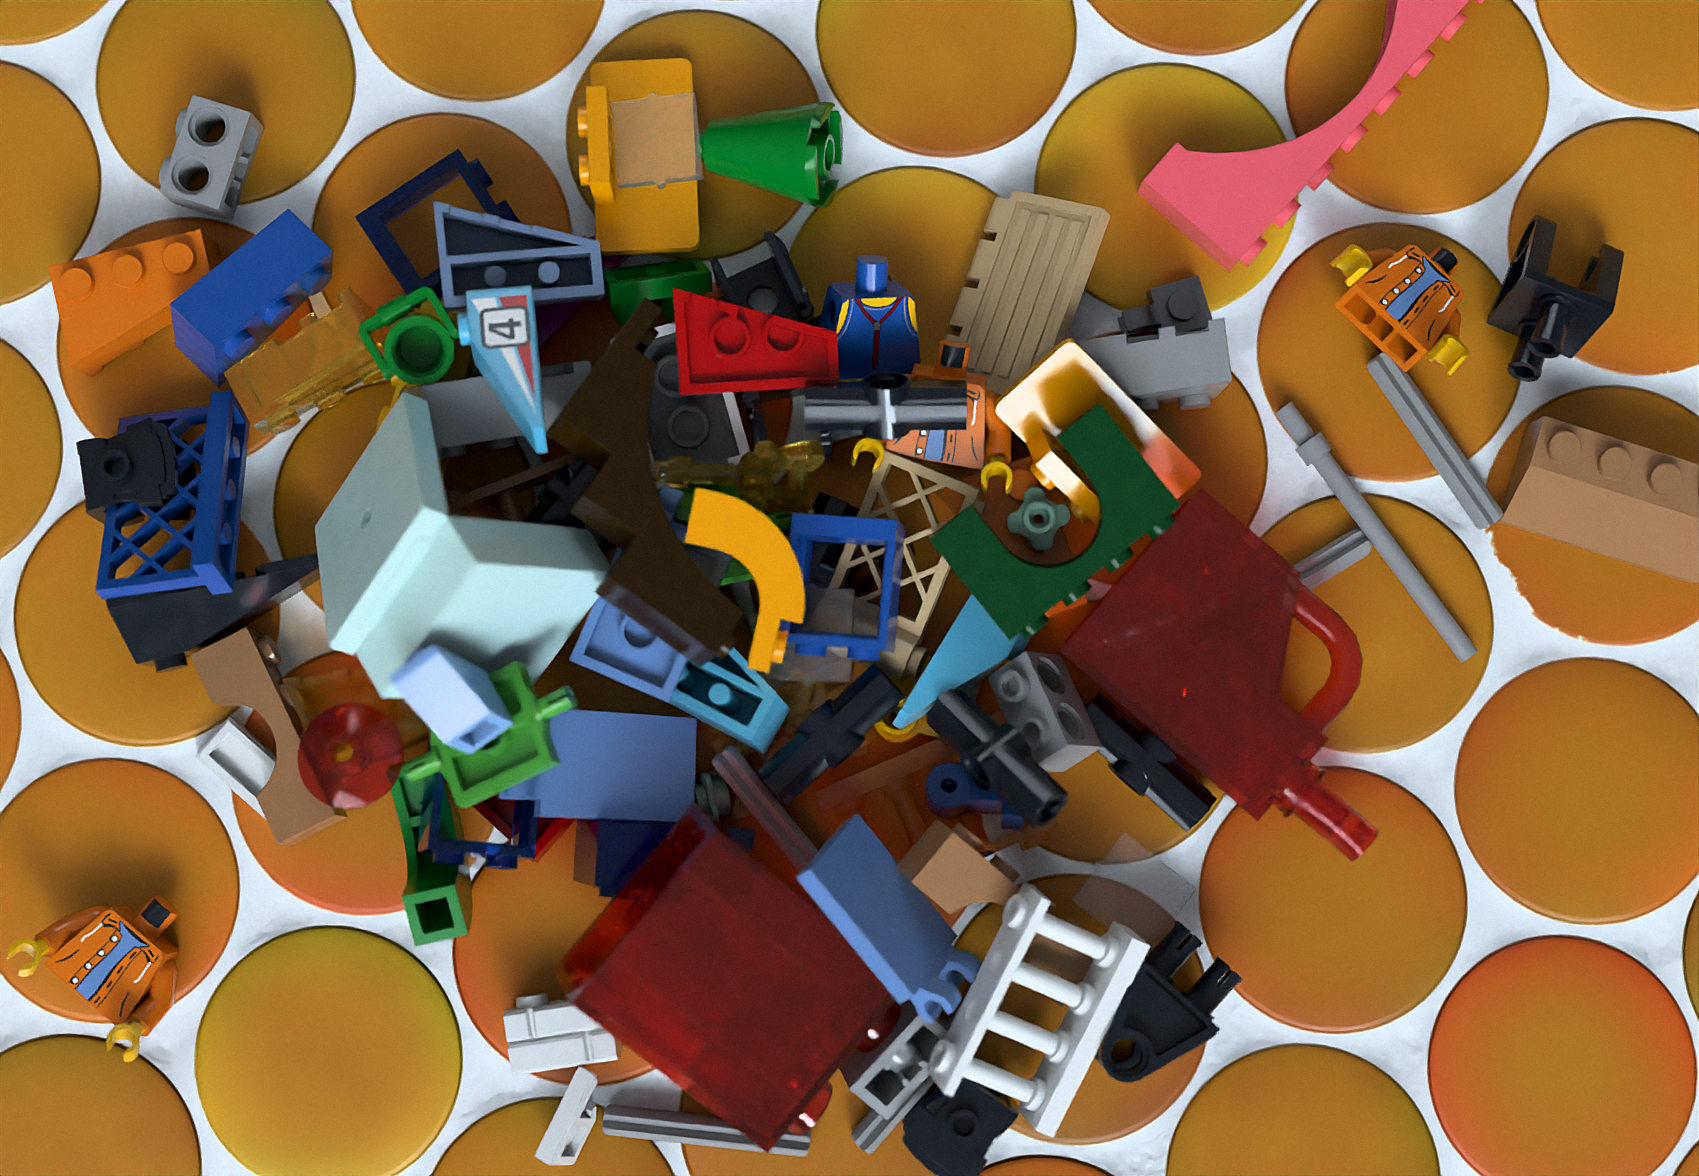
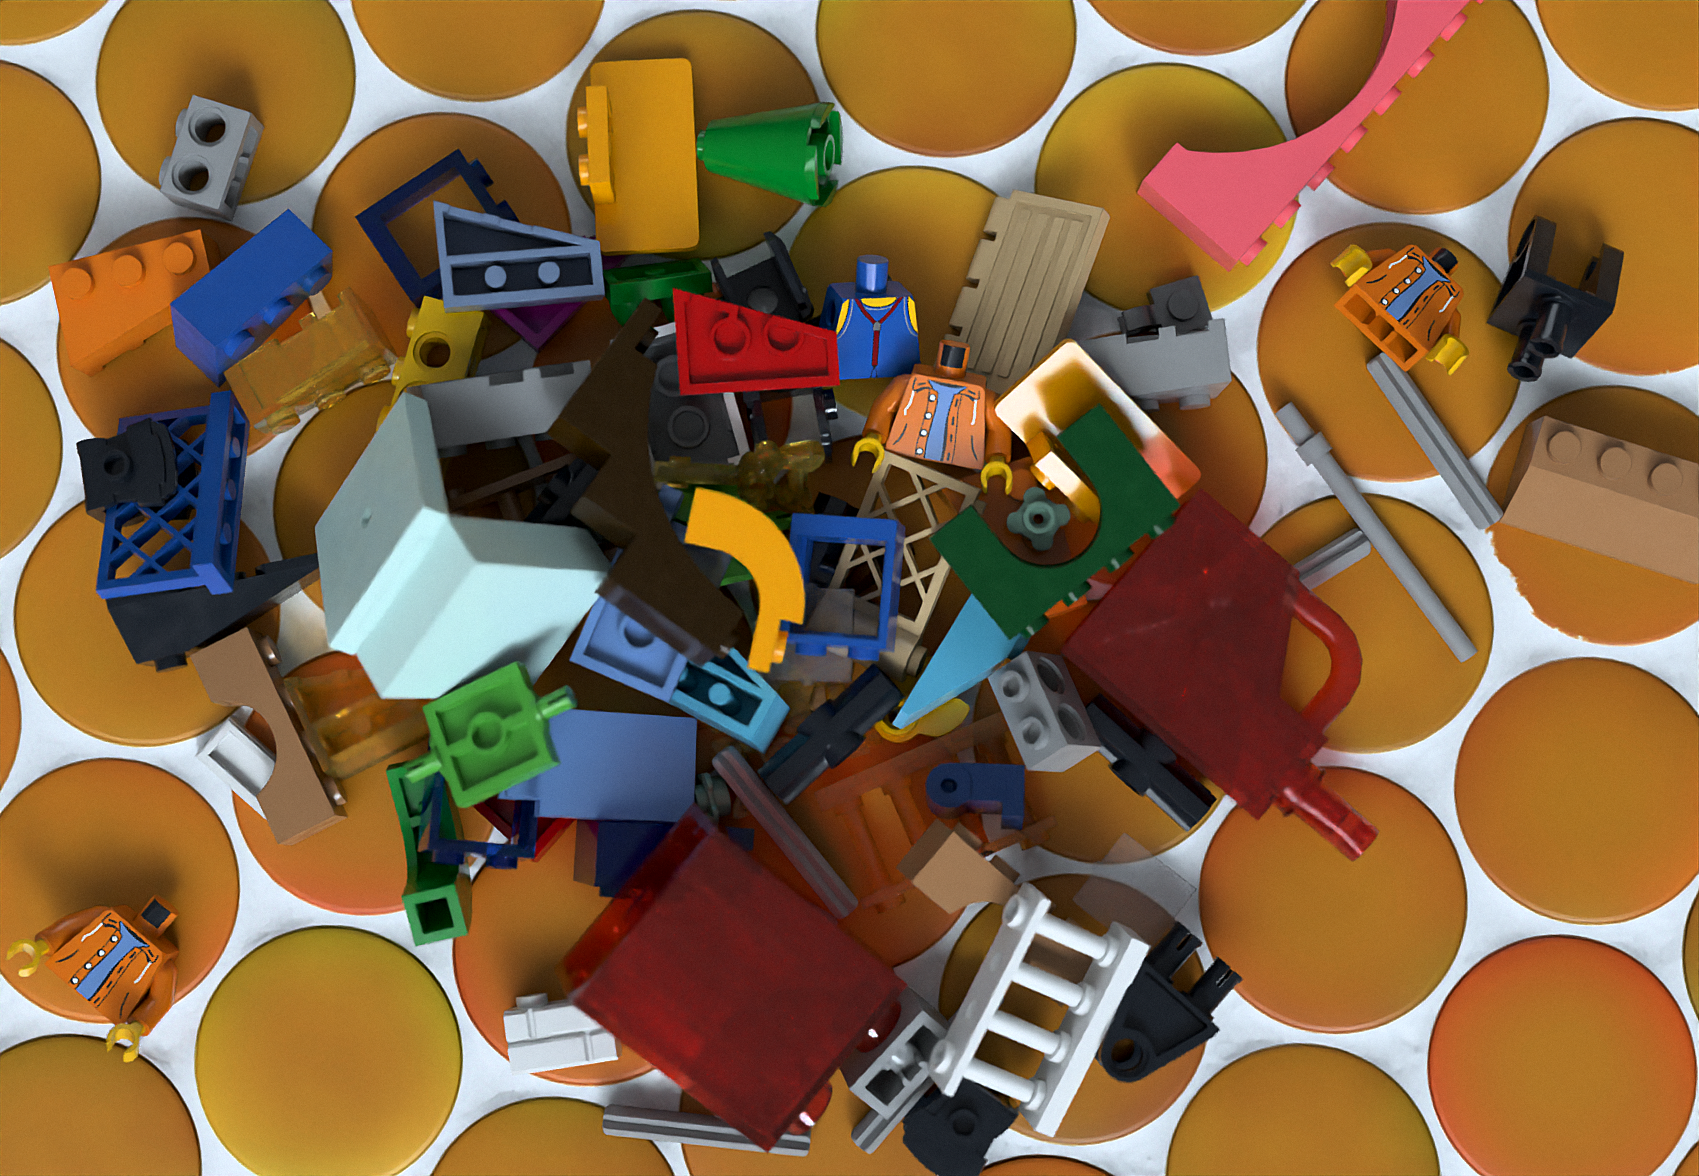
clear red dish [297,703,404,809] -> none
green piece [358,287,460,385] -> none
light blue slope [389,644,515,755] -> none
medium azure slope [458,285,548,453] -> none
white tile [535,1066,597,1165] -> none
clear piece [611,92,703,189] -> none
medium blue tile [796,813,981,1024] -> none
black piece [804,372,967,440] -> none
black piece [927,688,1068,828] -> none

